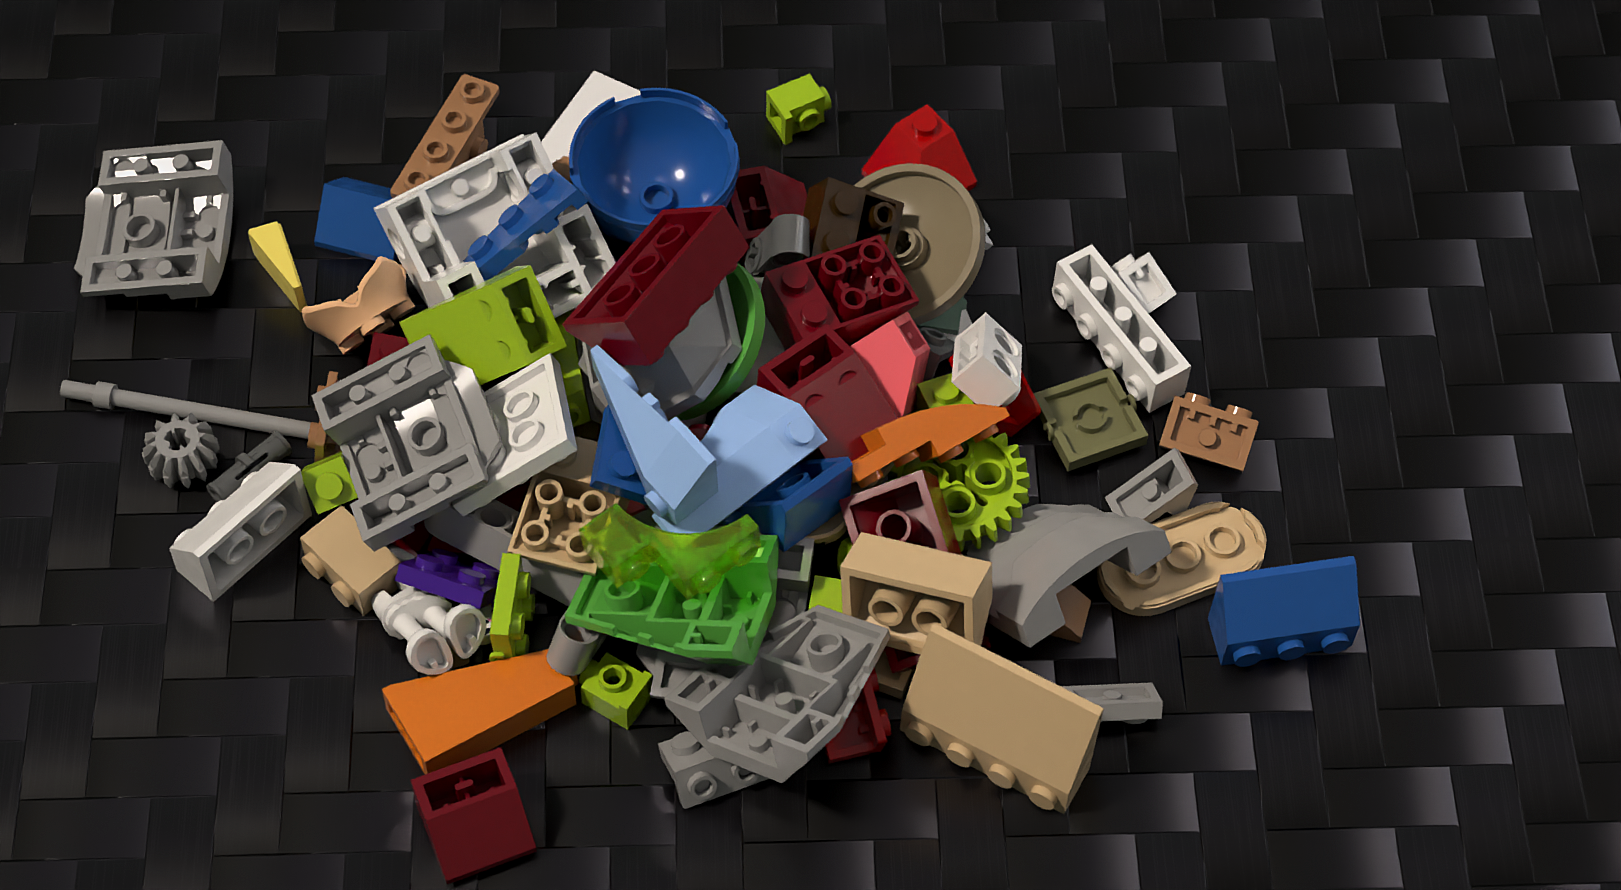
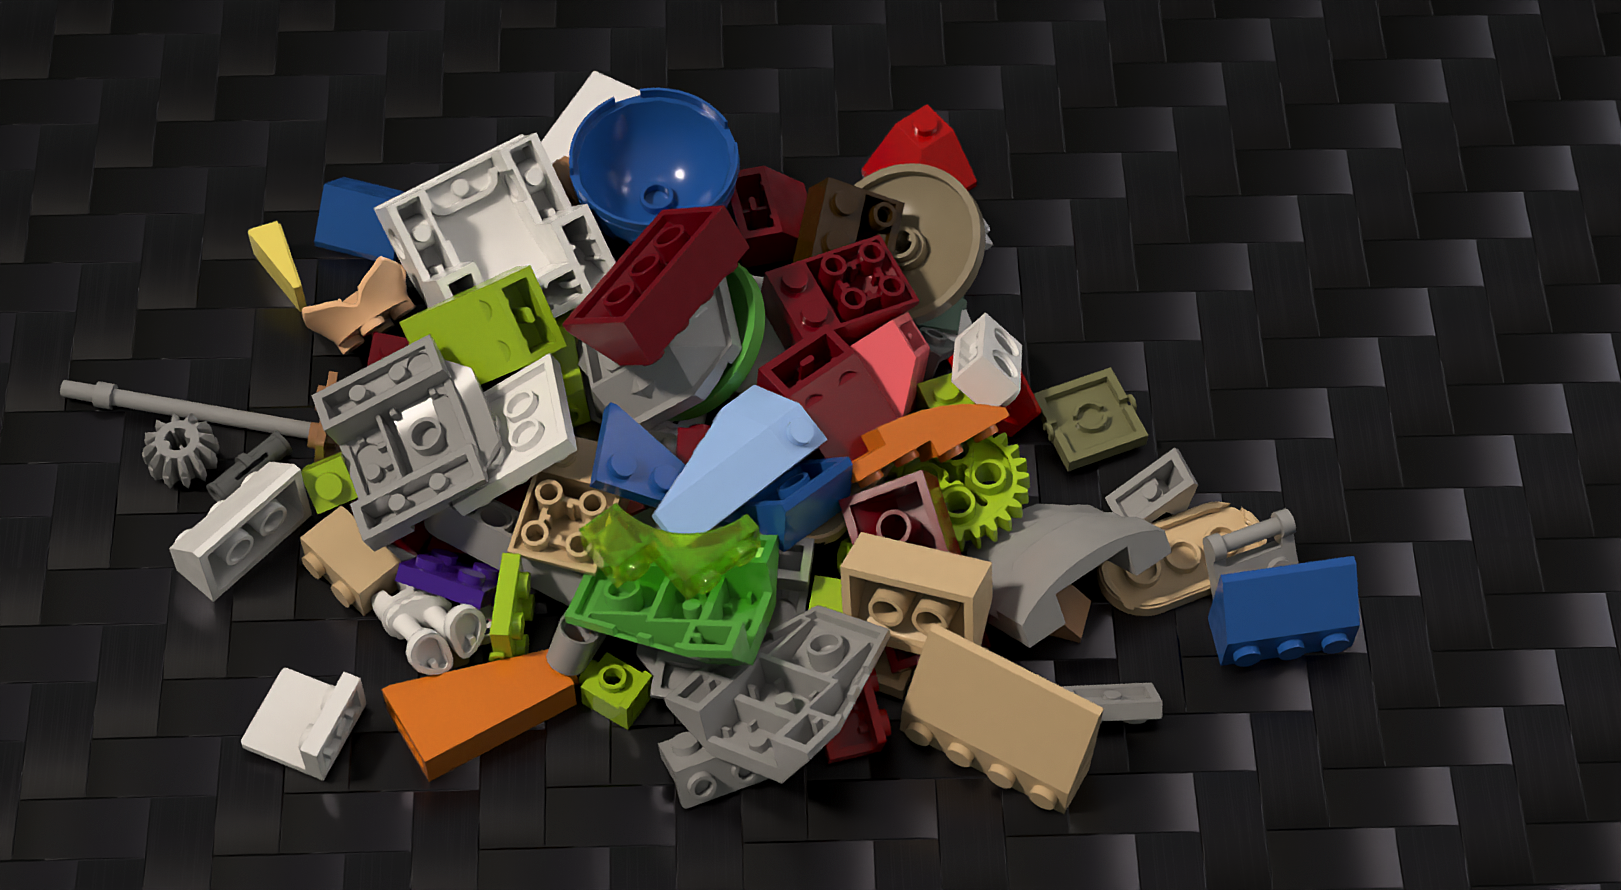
light grey slope [74,140,233,299] -> none
medium nougat bracket [390,74,499,198] -> none
dark red slope [411,747,537,885] -> none
blue wing [463,169,589,281] -> none
light blue wedge [590,345,718,525] -> none
dark grey piece [745,214,810,276] -> none
lime brick [766,74,832,145] -> none
white brick [1052,244,1191,413] -> none
white bracket [1111,252,1176,314] -> none
medium nougat bracket [1159,392,1259,473] -> none
none -> white bracket [241,668,367,781]
none -> light grey plate [1203,508,1299,598]

